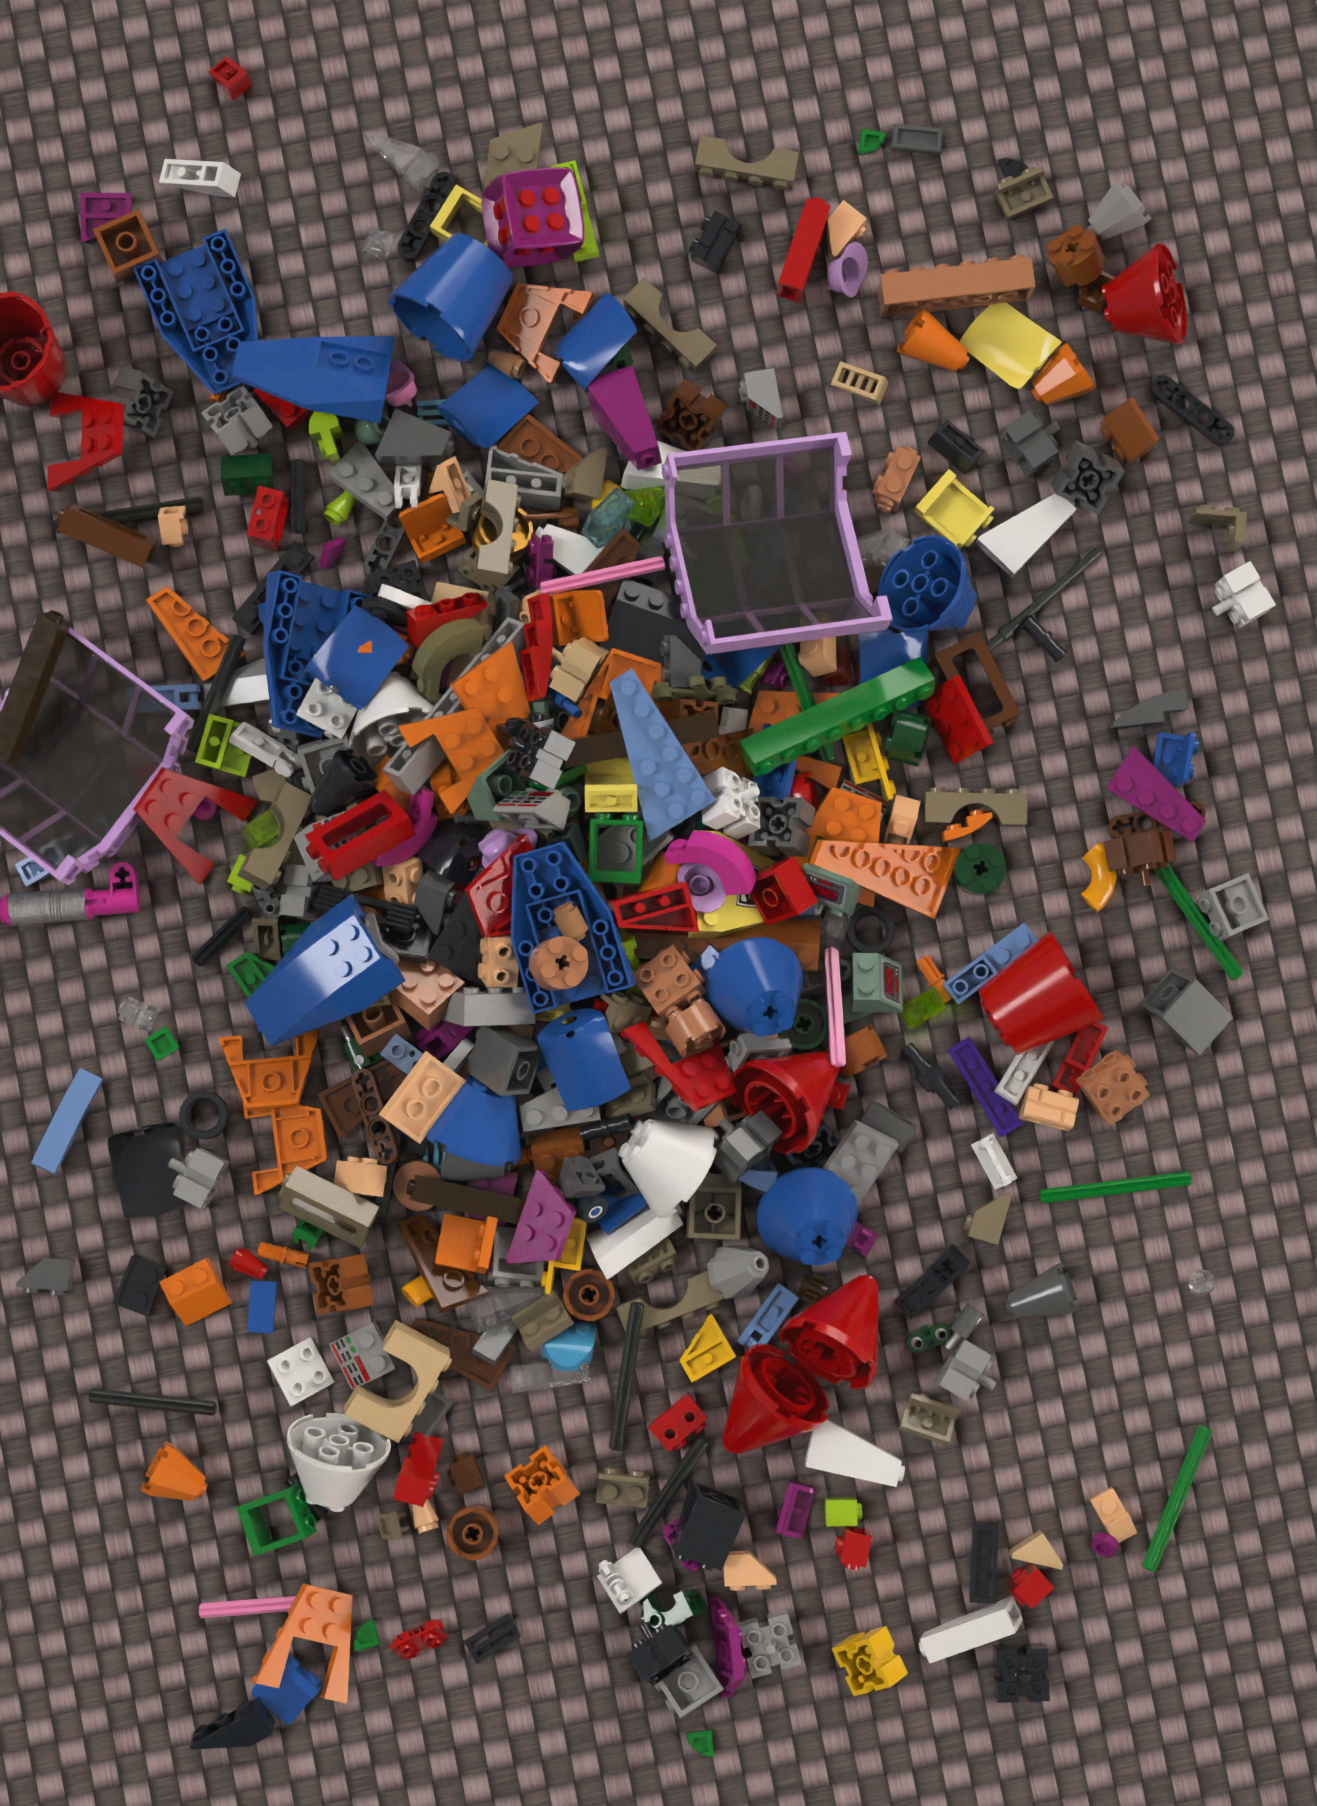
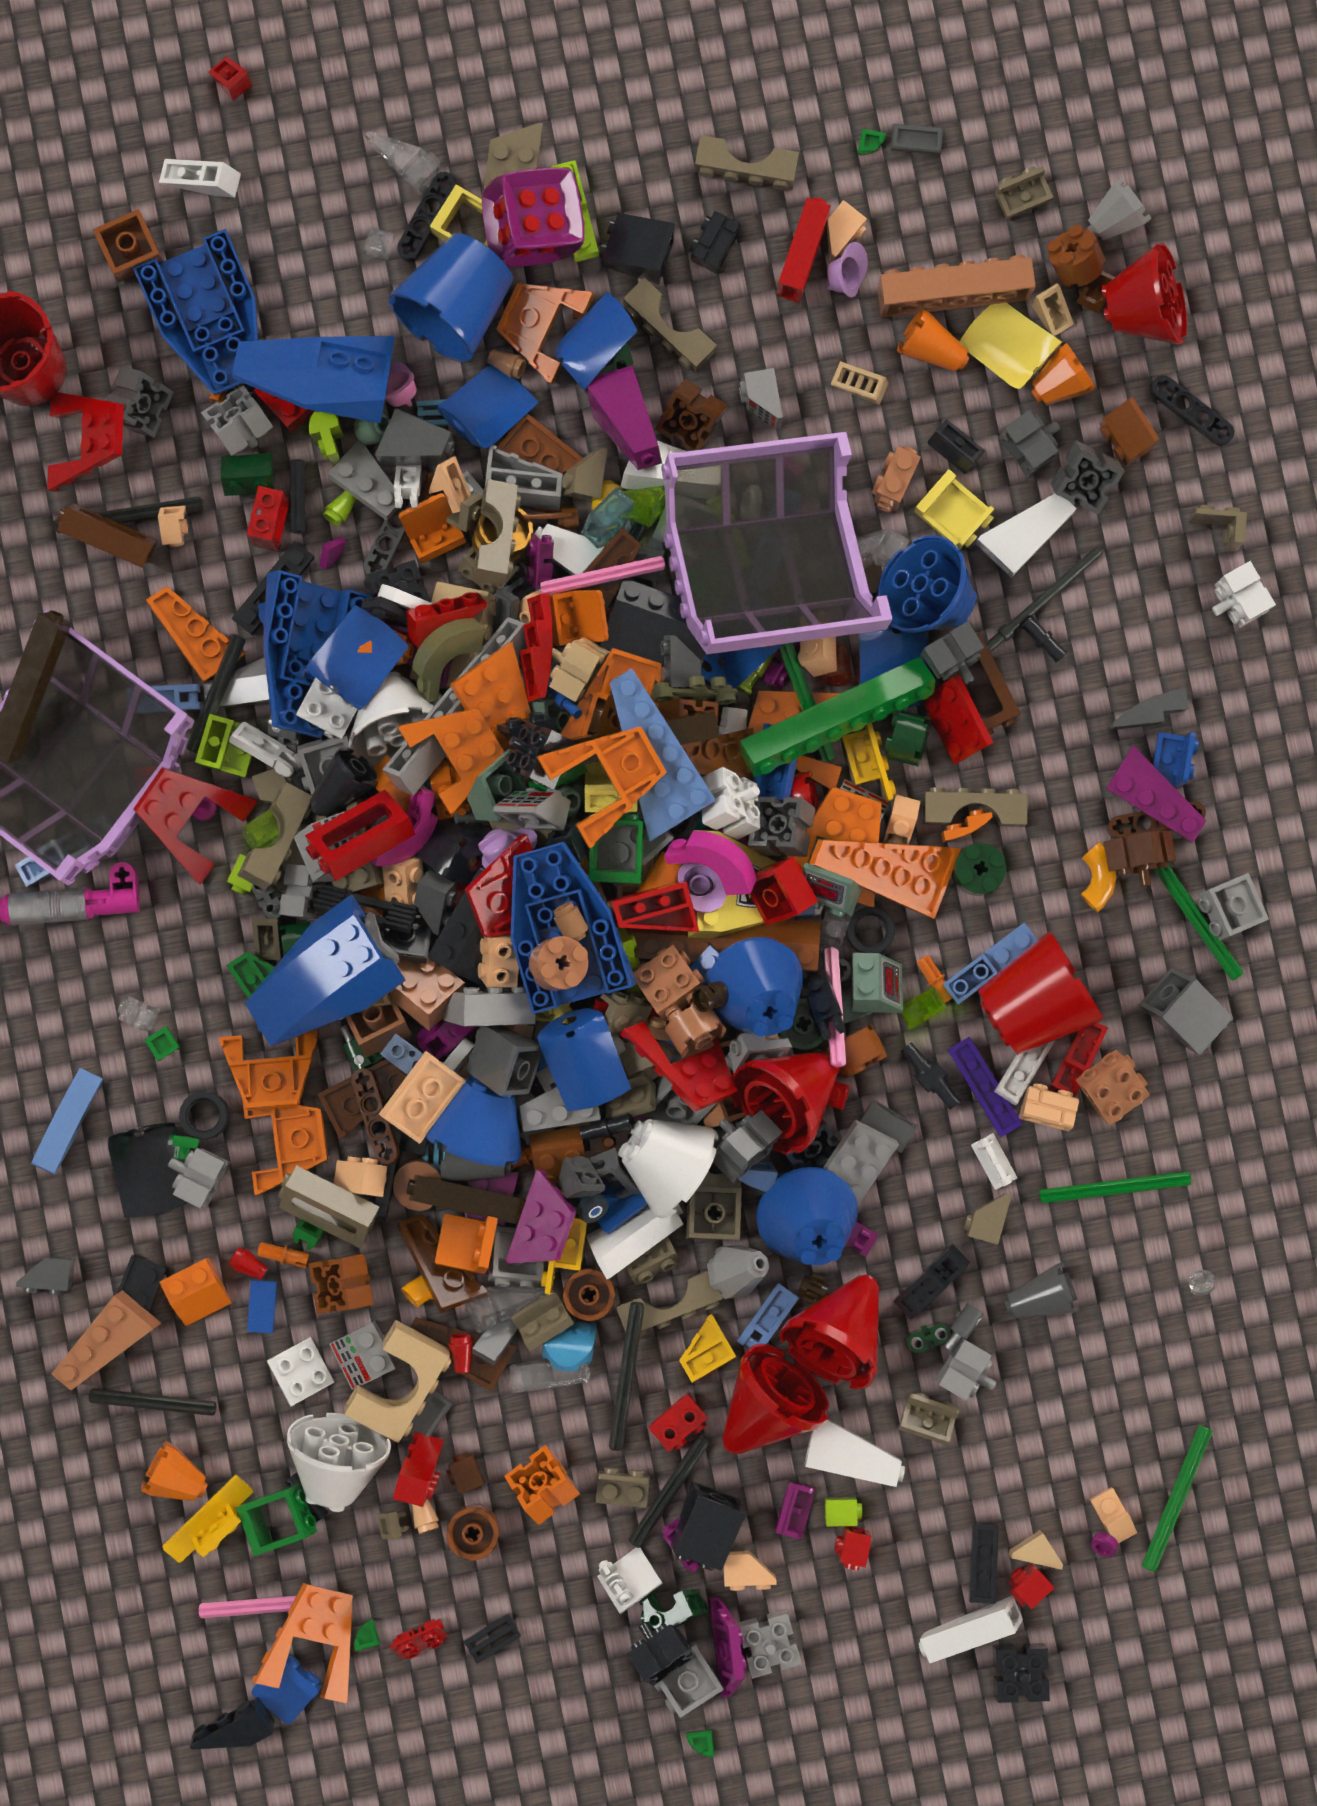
magenta wing [80,193,132,243] -> none
black axle [191,906,253,967] -> none
yellow brick [832,1626,908,1696] -> none
black tile [997,158,1028,178] -> none
none -> nougat wedge [51,1290,161,1390]
none -> yellow bracket [162,1475,253,1563]
none -> green tile [168,1135,199,1160]
none -> red cone [448,1333,474,1373]
none -> orange wing [536,726,667,848]
none -> black slope [599,213,675,285]
none -> dark brown wheel [692,981,729,1013]
none -> black hinge [803,969,846,1040]
none -> dark grey brick [920,621,984,684]
none -> tan slope [1032,283,1074,336]

